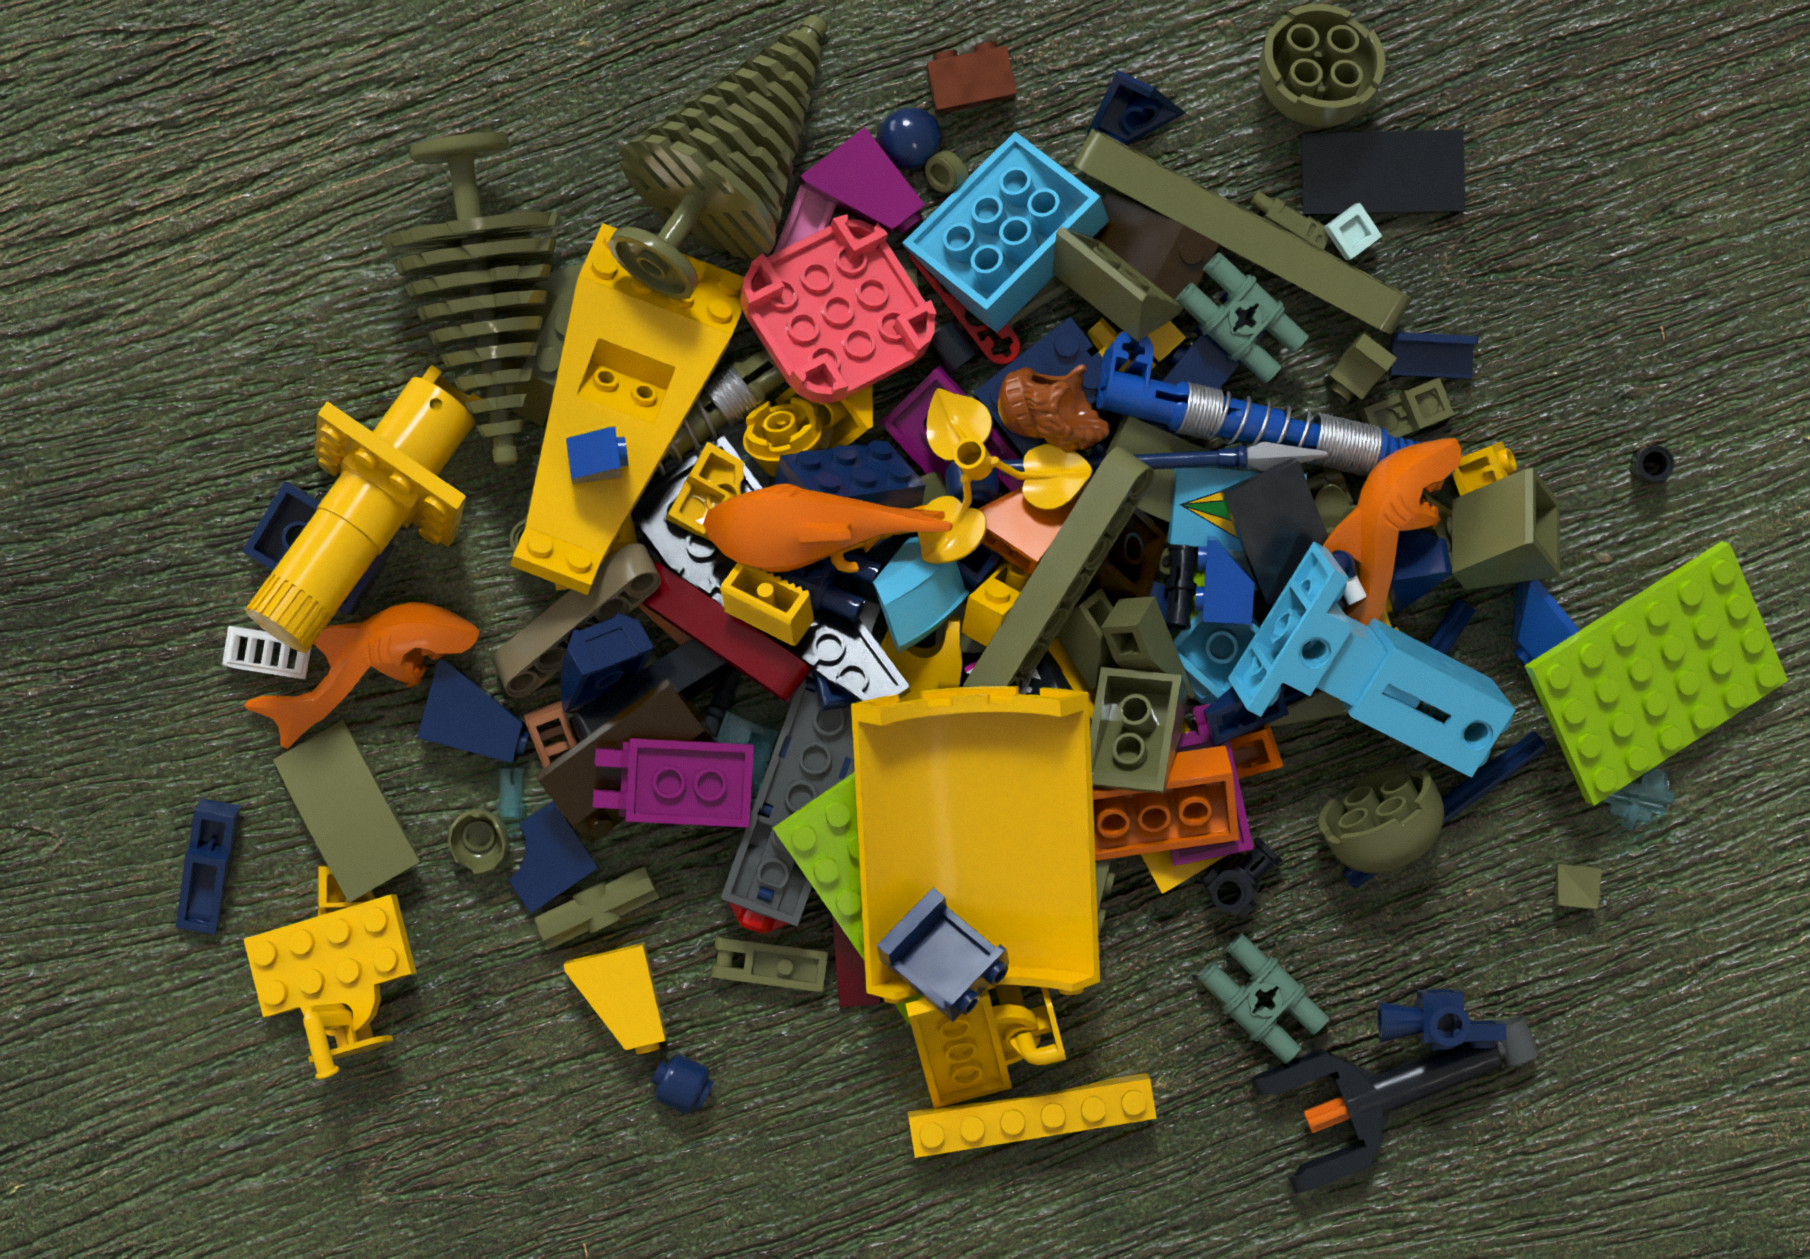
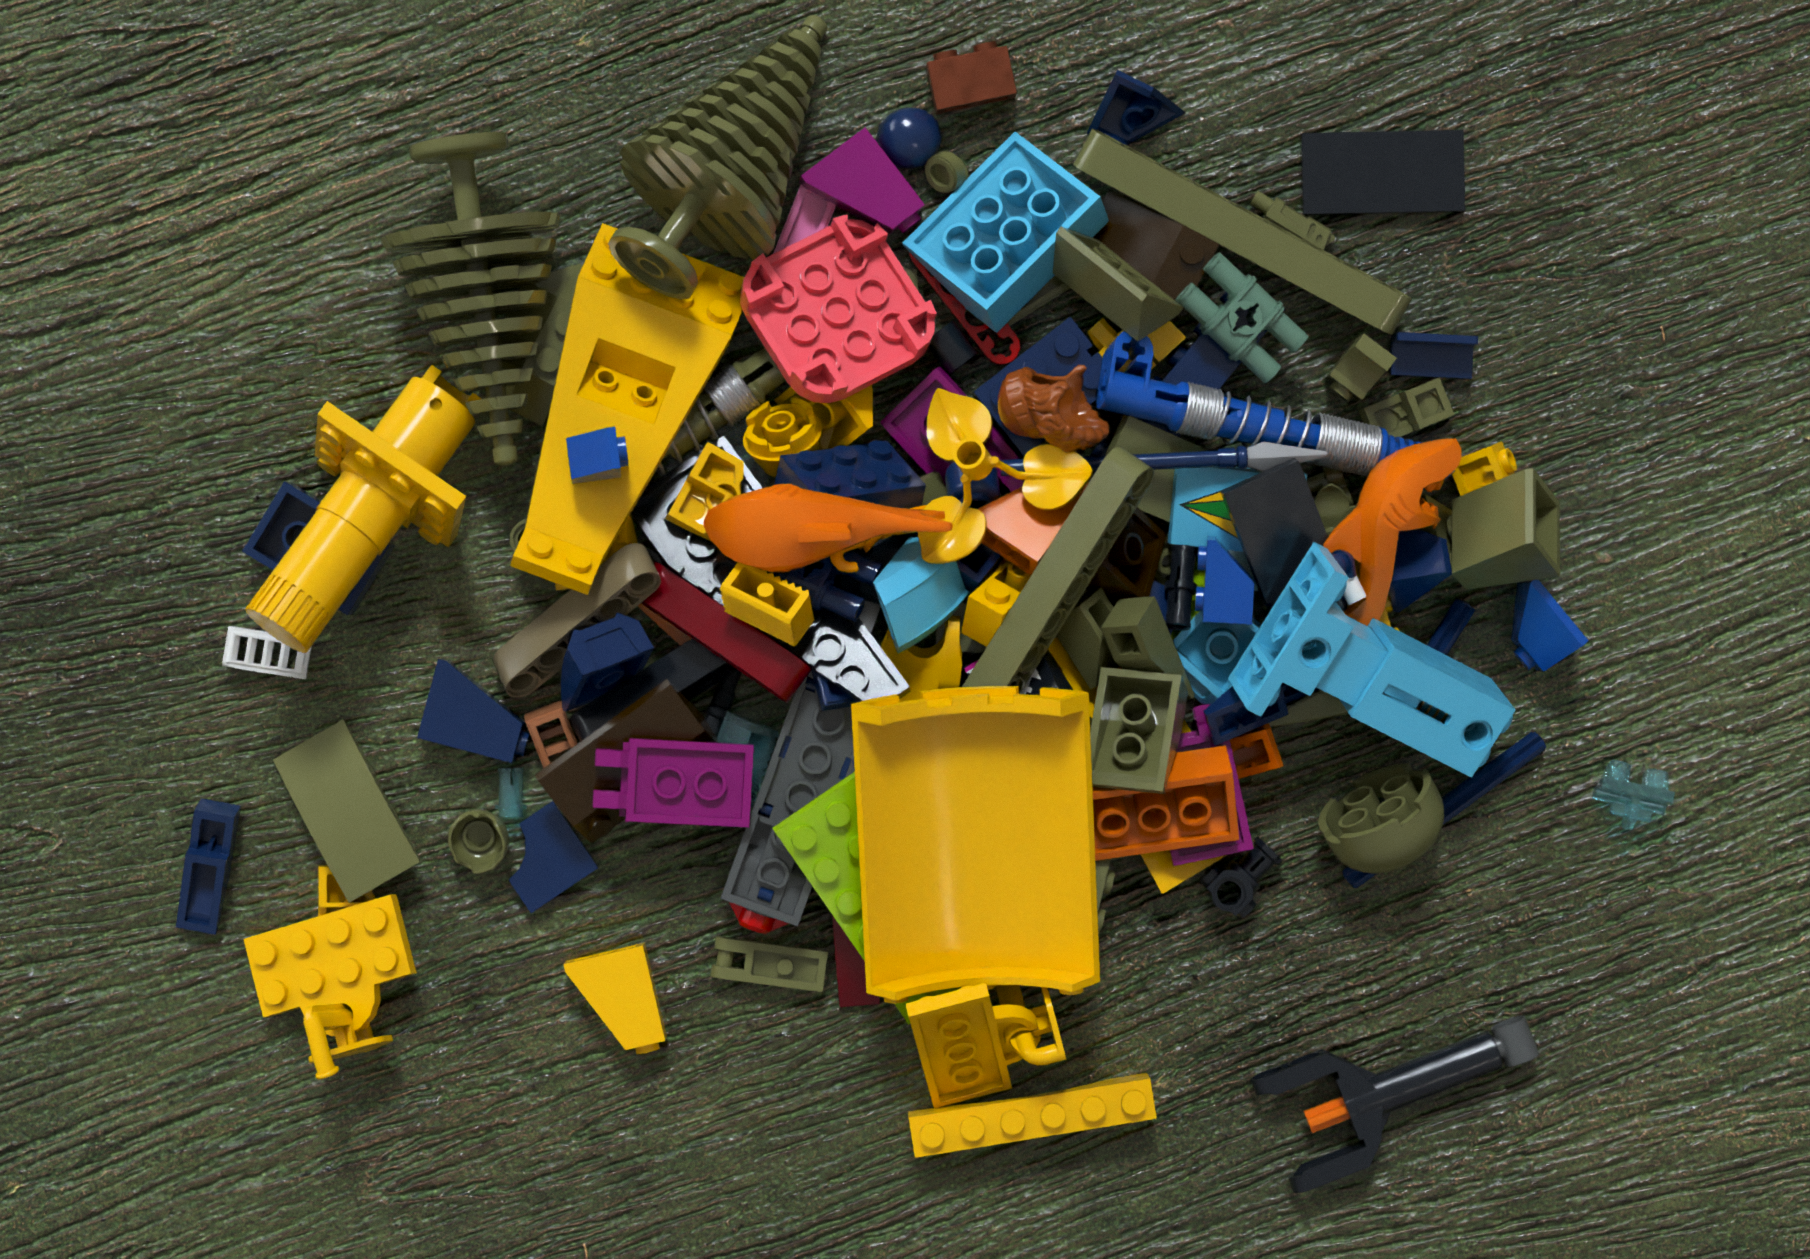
orange piece [244,602,480,749] -> none
olive piece [534,866,660,949] -> none
dark blue head [651,1054,714,1114] -> none
panel [876,887,1009,1022] -> none
sand green pin [1197,933,1329,1064] -> none
olive cylinder [1259,4,1385,128] -> none
light aqua tile [1323,203,1382,260] -> none
dark blue brick [1377,989,1506,1050] -> none
lime plate [1525,541,1788,806] -> none
olive slope [1553,863,1602,909] -> none
black beam [1630,445,1674,483] -> none

